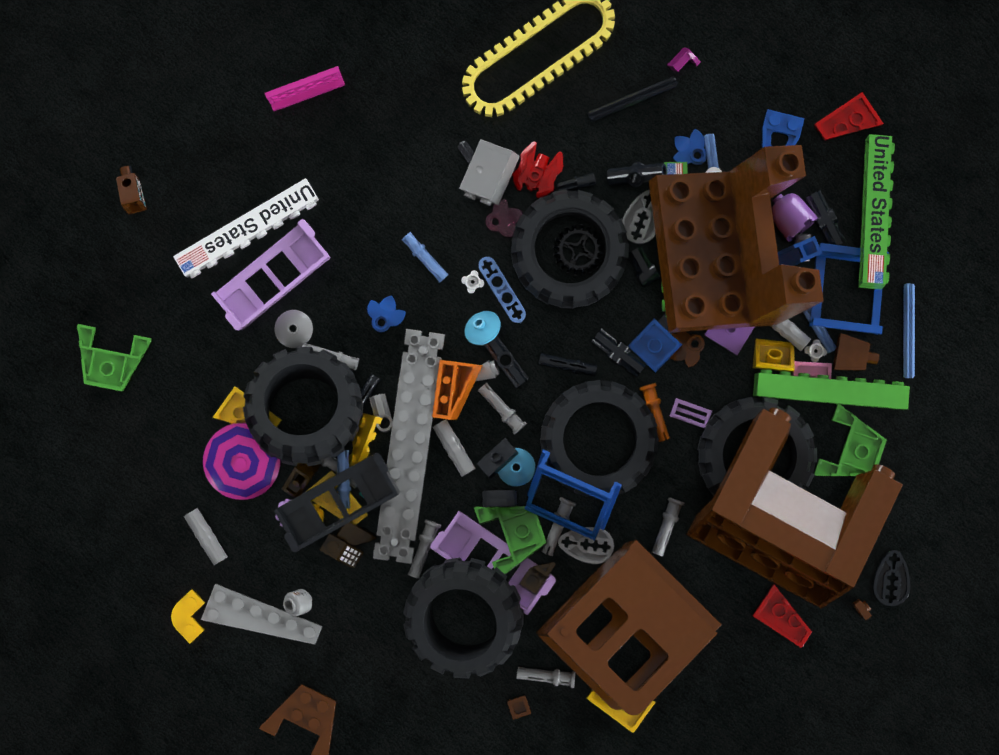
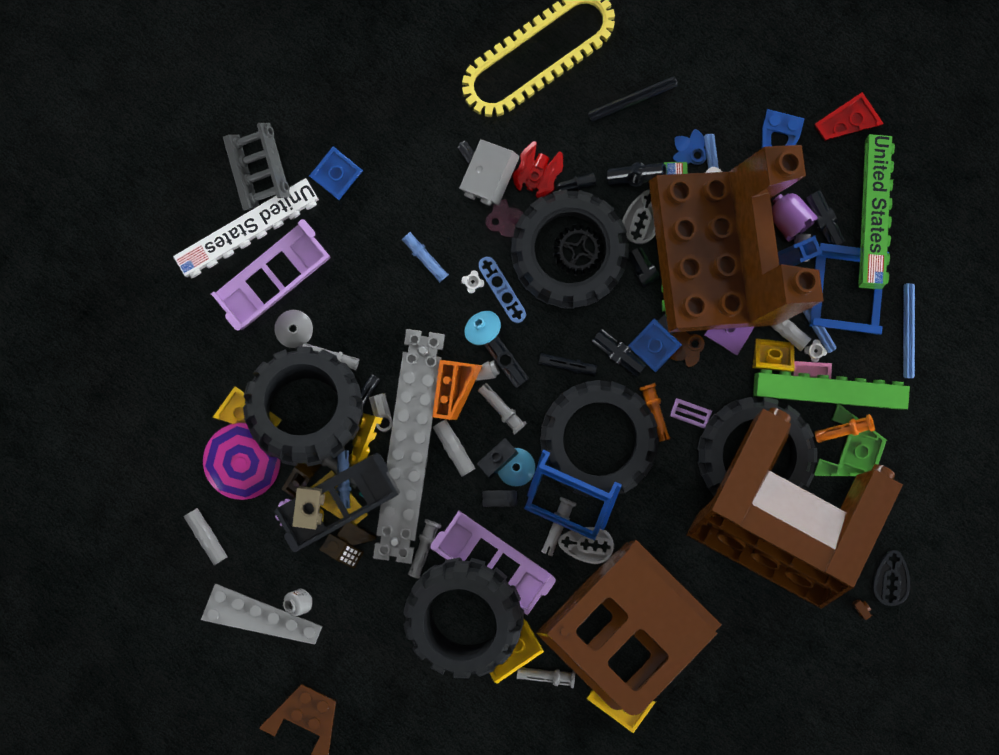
bright green wing [77,324,152,391] -> none
reddish brown torso [116,166,147,215] -> none
yellow plate [171,589,205,644] -> none
dark pink fence [265,66,345,111] -> none
blue plate [367,296,406,332] -> none
bright green wing [474,506,547,575] -> none
reddish brown plate [507,695,531,720] -> none
dark brown slope [519,562,556,595] -> none
light grey pin [651,497,685,556] -> none
magenta tile [667,48,701,72] -> none
red wing [752,584,812,648] -> none
reddish brown torso [832,333,879,371] -> none
none -> dark grey fence [223,123,291,211]
none -> dark tan brick [292,486,325,530]
none -> blue plate [309,147,363,200]
none -> yellow wing [490,619,544,683]
none -> orange pin [815,414,875,443]

